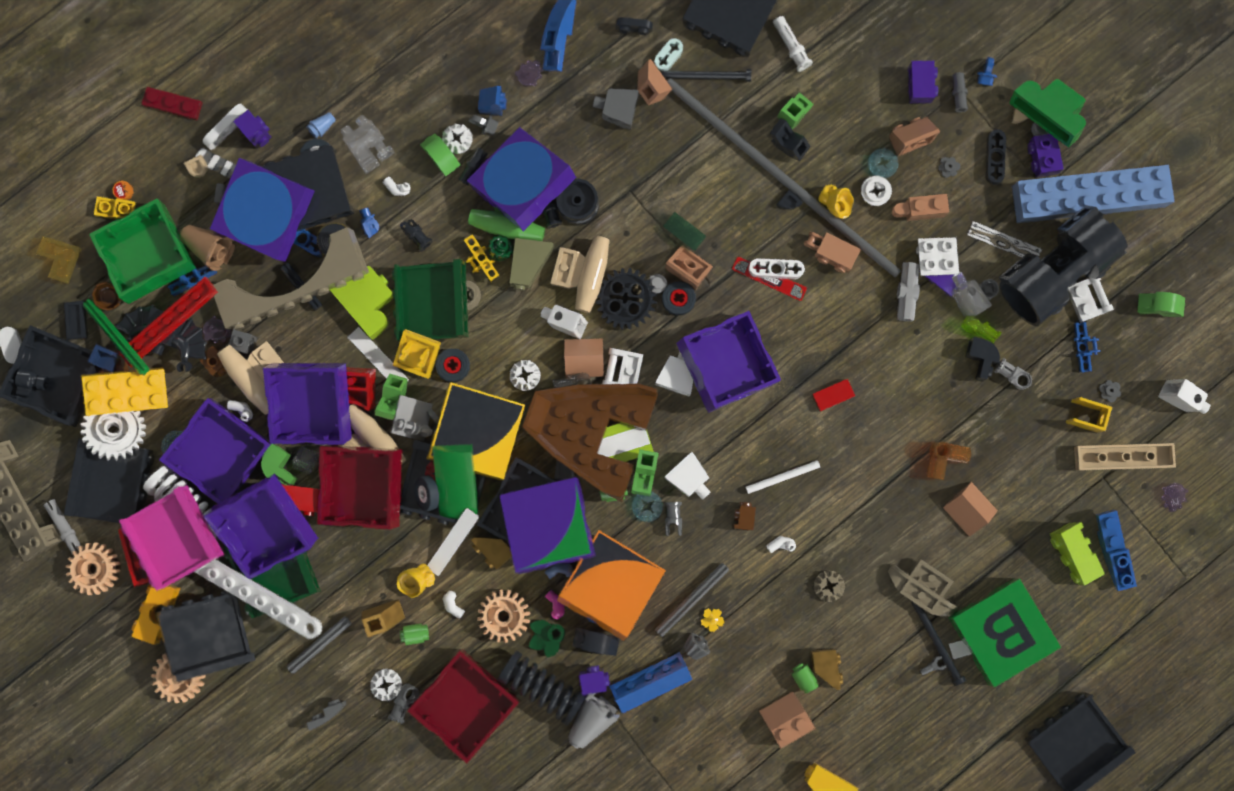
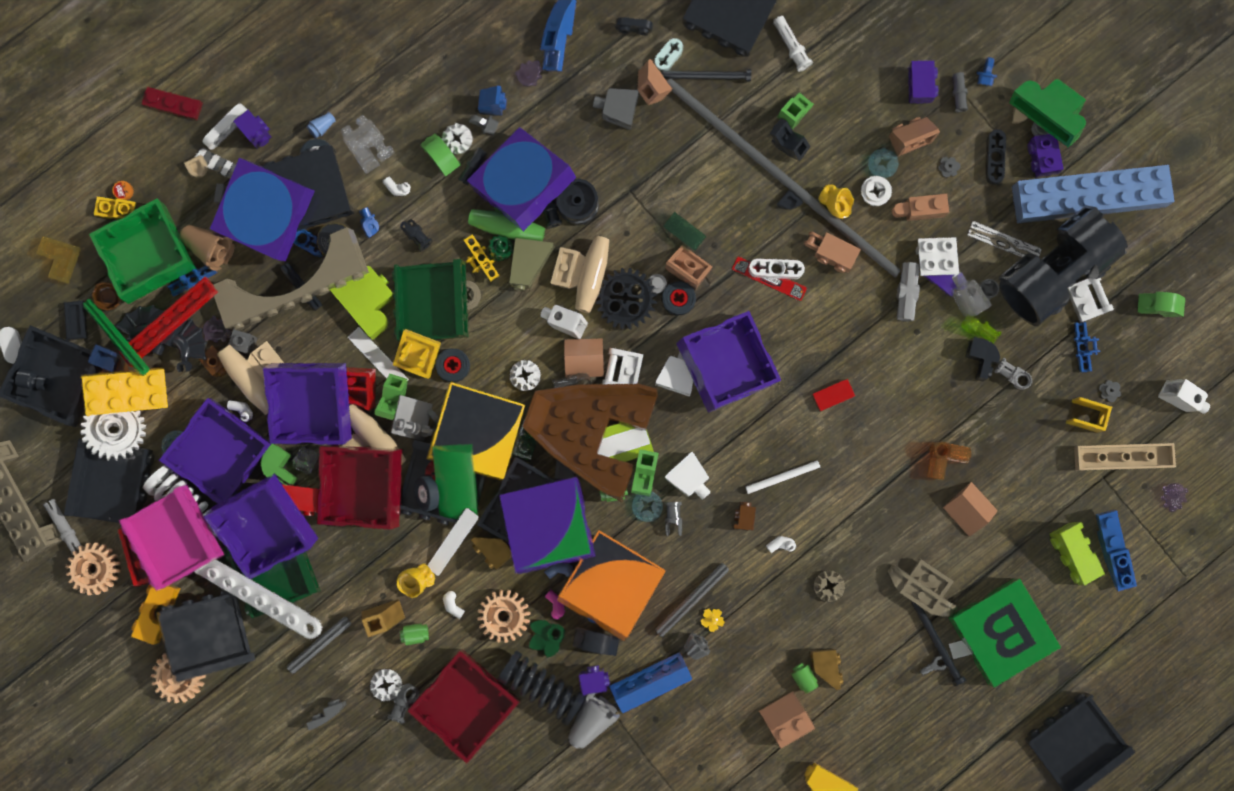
none -> slope [512,418,537,462]

